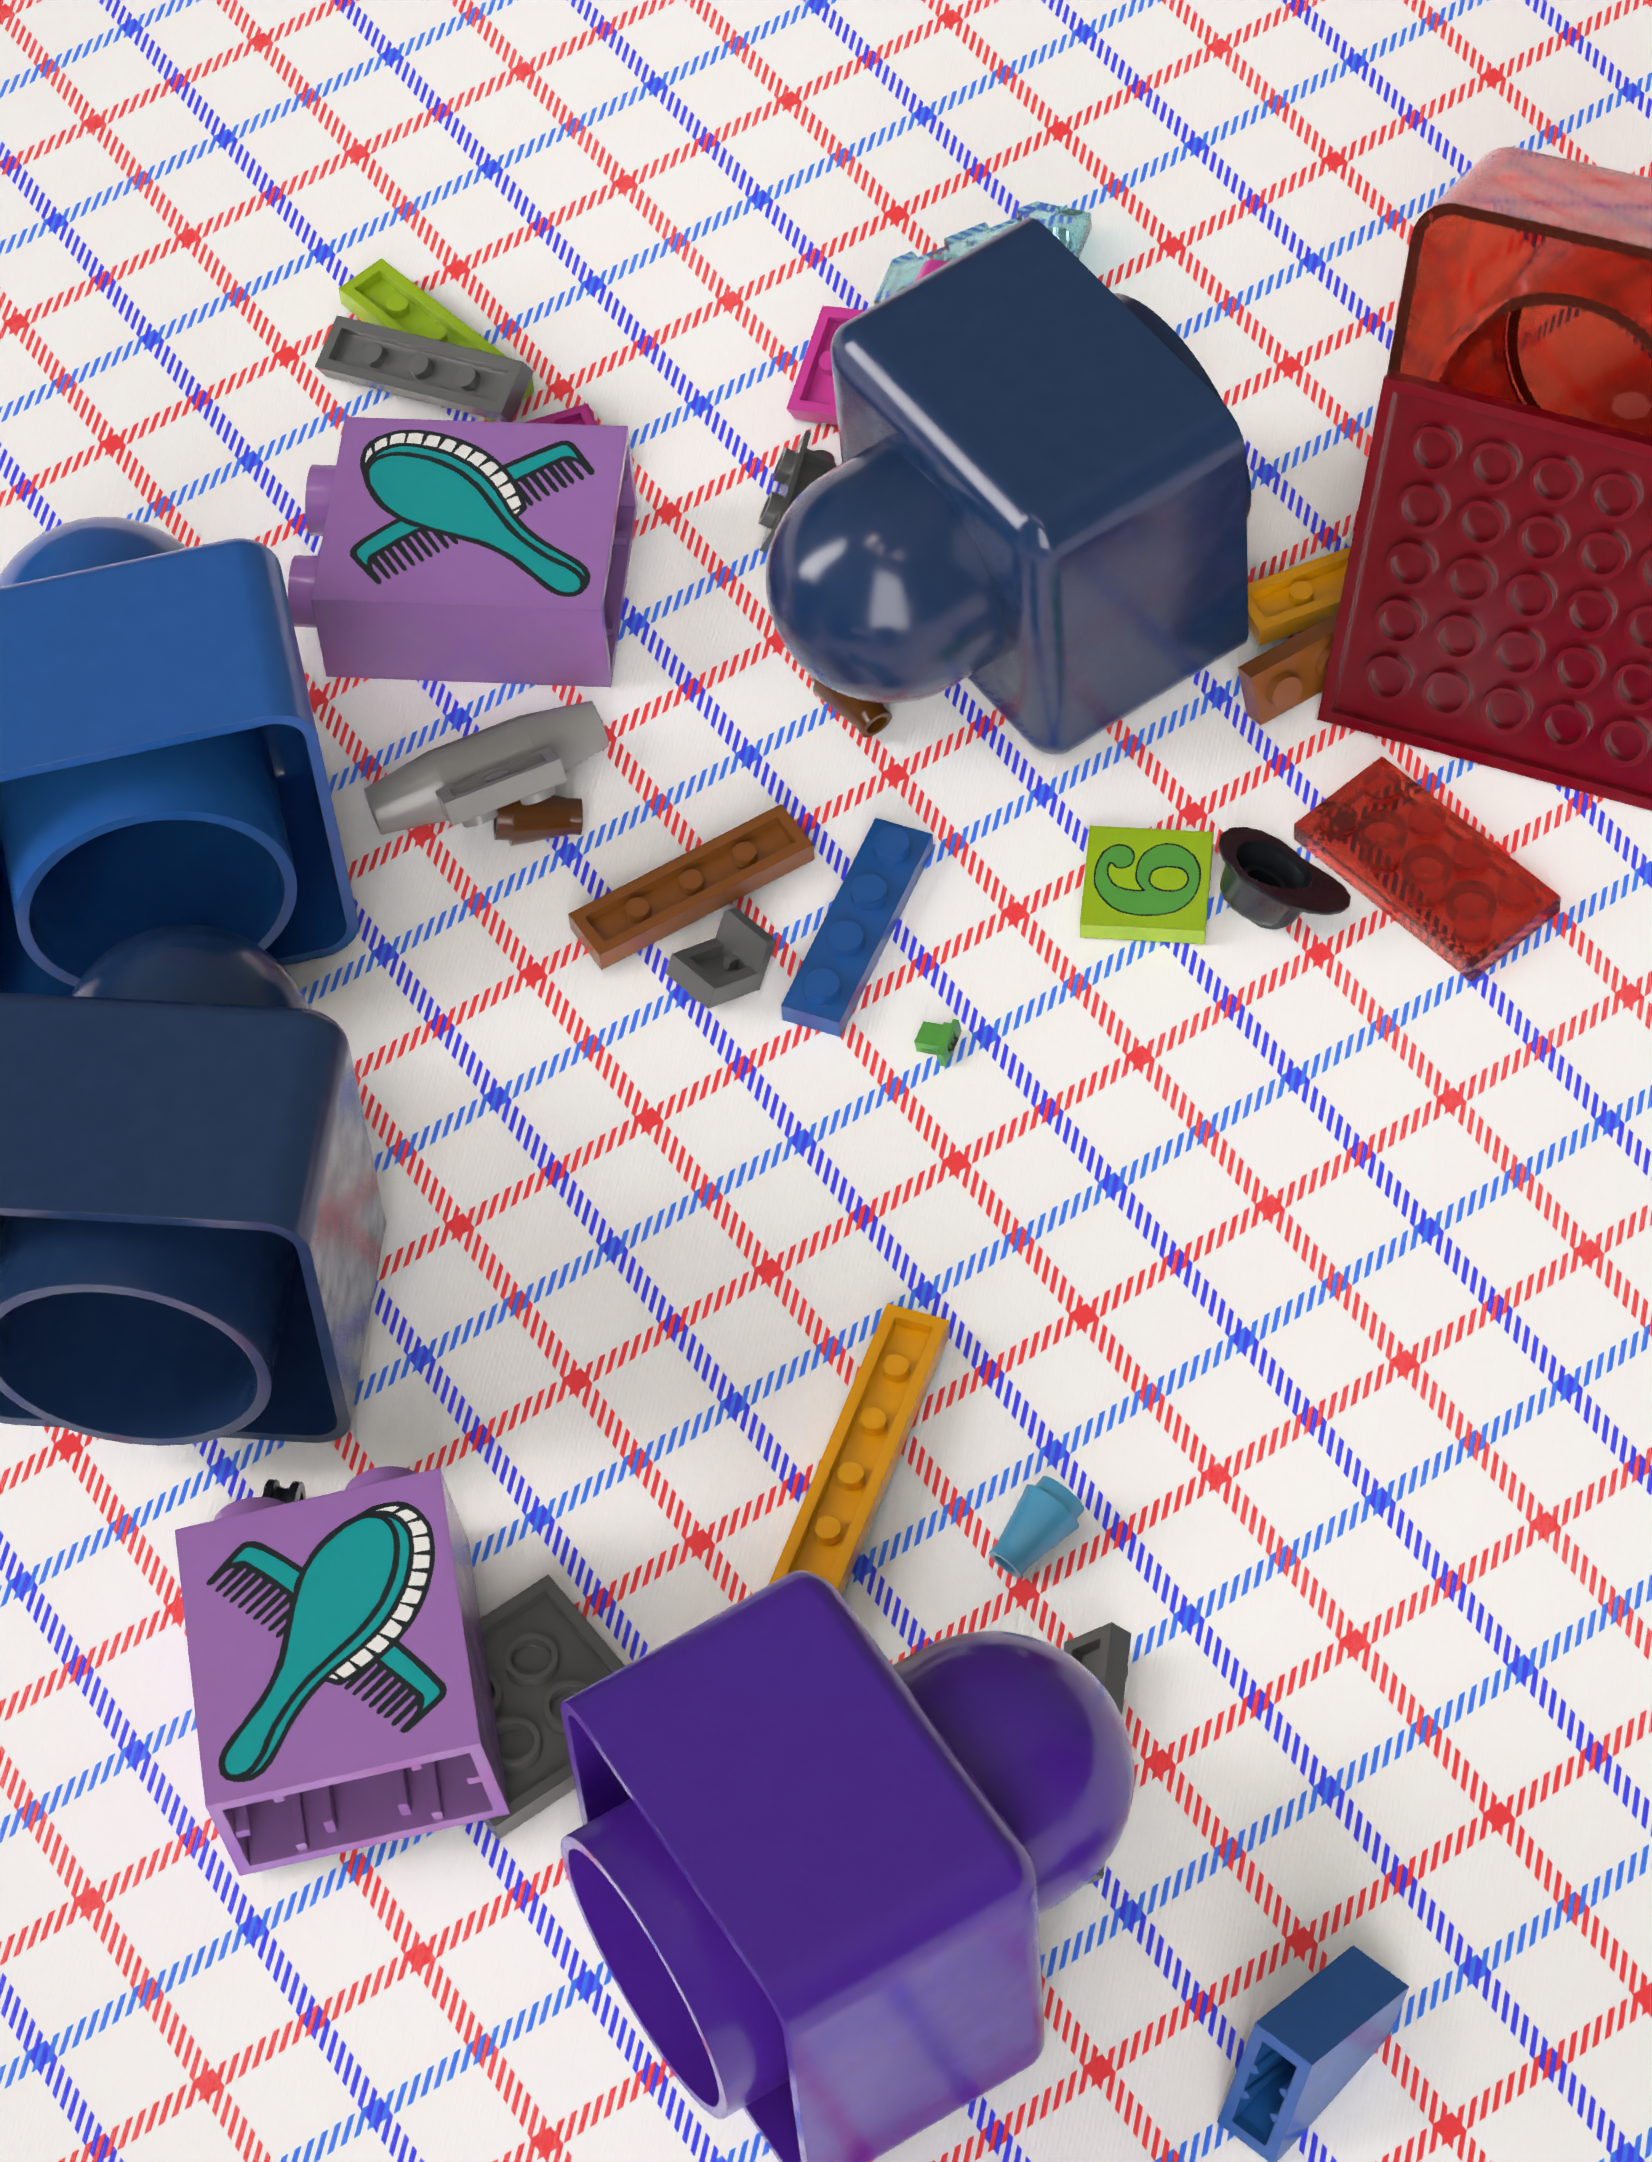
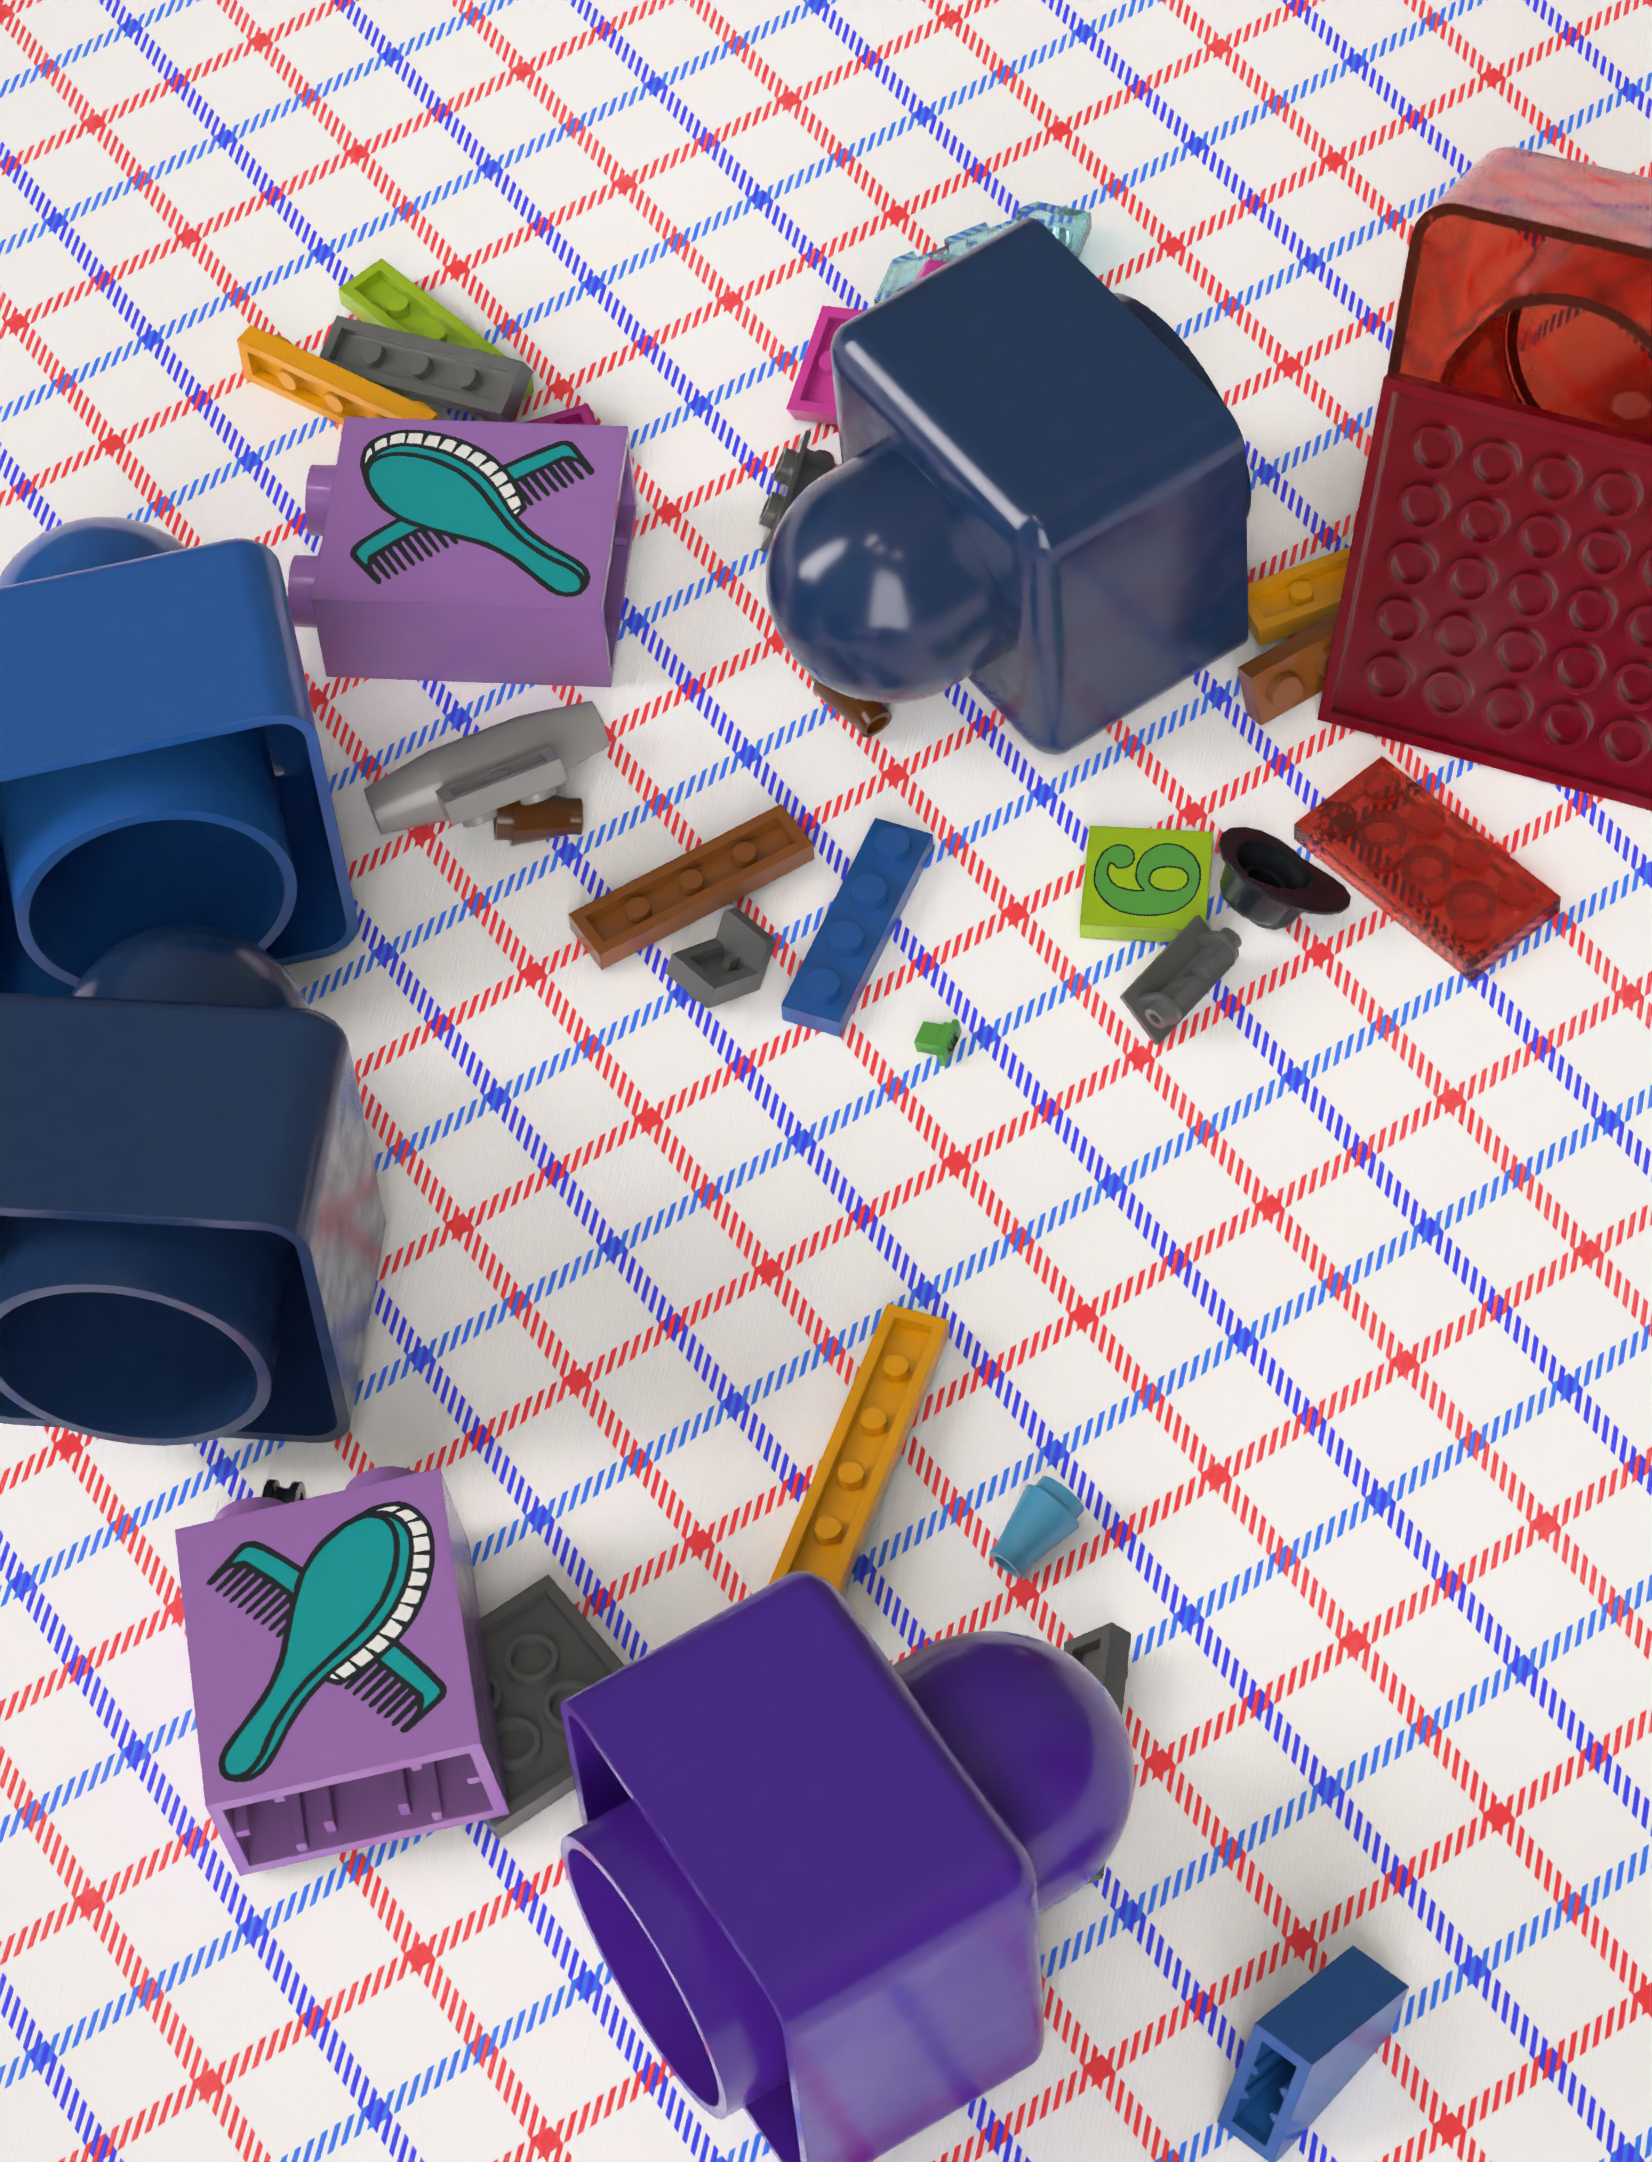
none -> light orange plate [237,325,439,425]
none -> dark grey hinge [1120,915,1242,1045]

